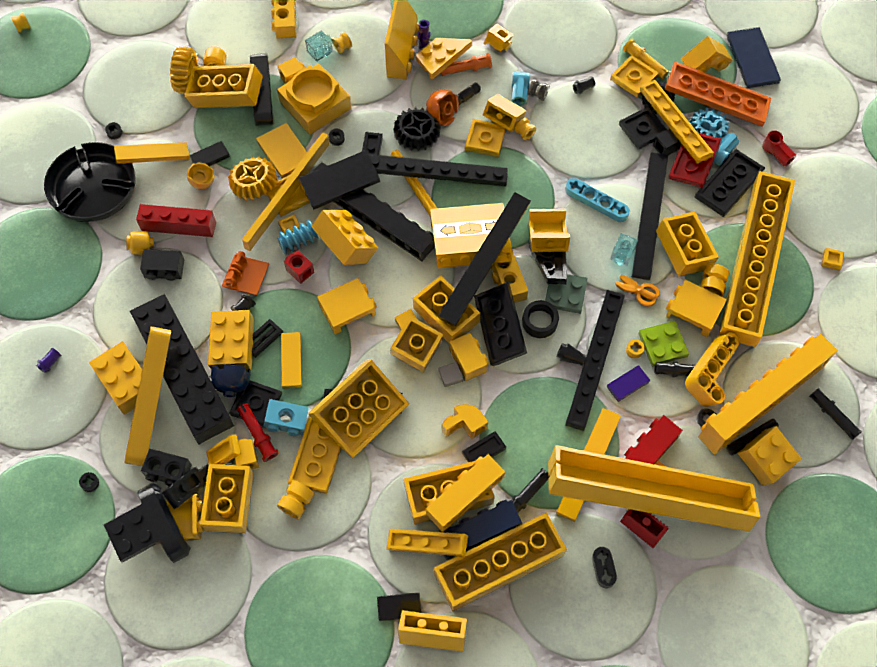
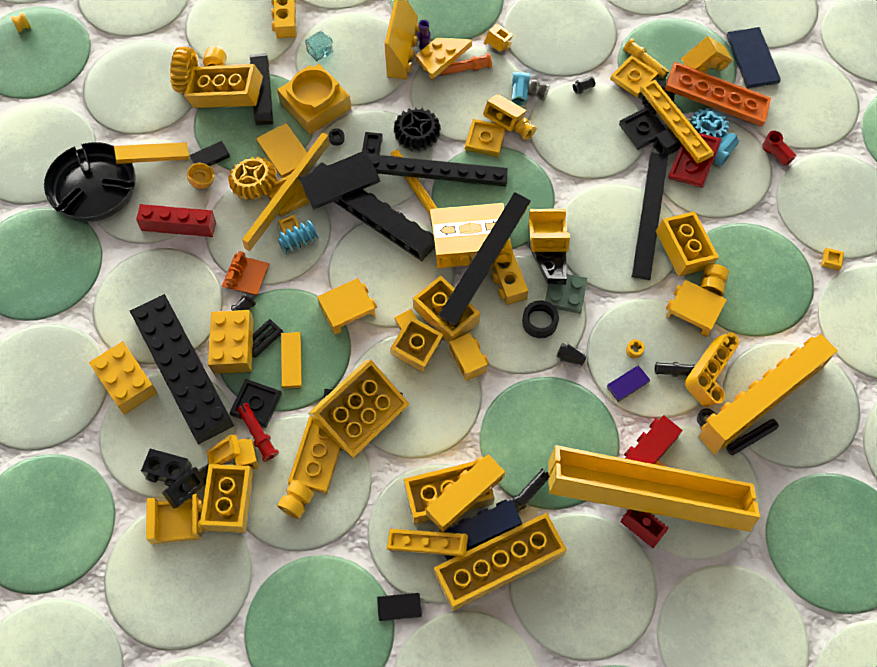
dark purple pin [36,348,62,373] -> none
black bush [79,472,99,492] -> none
black piece [104,483,191,563] -> none
black bush [105,122,123,139] -> none
yellow beam [124,327,171,466] -> none
yellow head [126,231,154,255] -> none
black brick [140,250,185,281] -> none
dark blue cylinder [211,365,251,397] -> none
medium azure brick [263,399,309,436] -> none
yellow brick [278,57,305,84] -> none
red brick [284,250,315,284] -> none
yellow brick [311,210,379,265] -> none
yellow wheel [332,32,353,54] -> none
yellow brick [398,611,467,652] -> none
orange cylinder [426,89,459,126] -> none
light grey tile [438,362,463,387] -> none
yellow brick [442,404,488,439] -> none
black axle [458,82,481,105] -> none
black tile [462,431,506,463] -> none
black tile [474,282,527,367] -> none
yellow tile [556,408,621,522] -> none
medium azure beam [565,178,630,222] -> none
black tile [565,290,625,431] -> none
black beam [592,547,617,588] -> none
clear light blue brick [610,233,638,266] -> none
light orange piece [615,275,660,307] -> none
lime plate [638,321,689,367] -> none
black tile [694,149,765,217] -> none
yellow brick [718,171,795,347] -> none
yellow brick [737,426,802,486] -> none
black pin [809,388,862,440] -> none

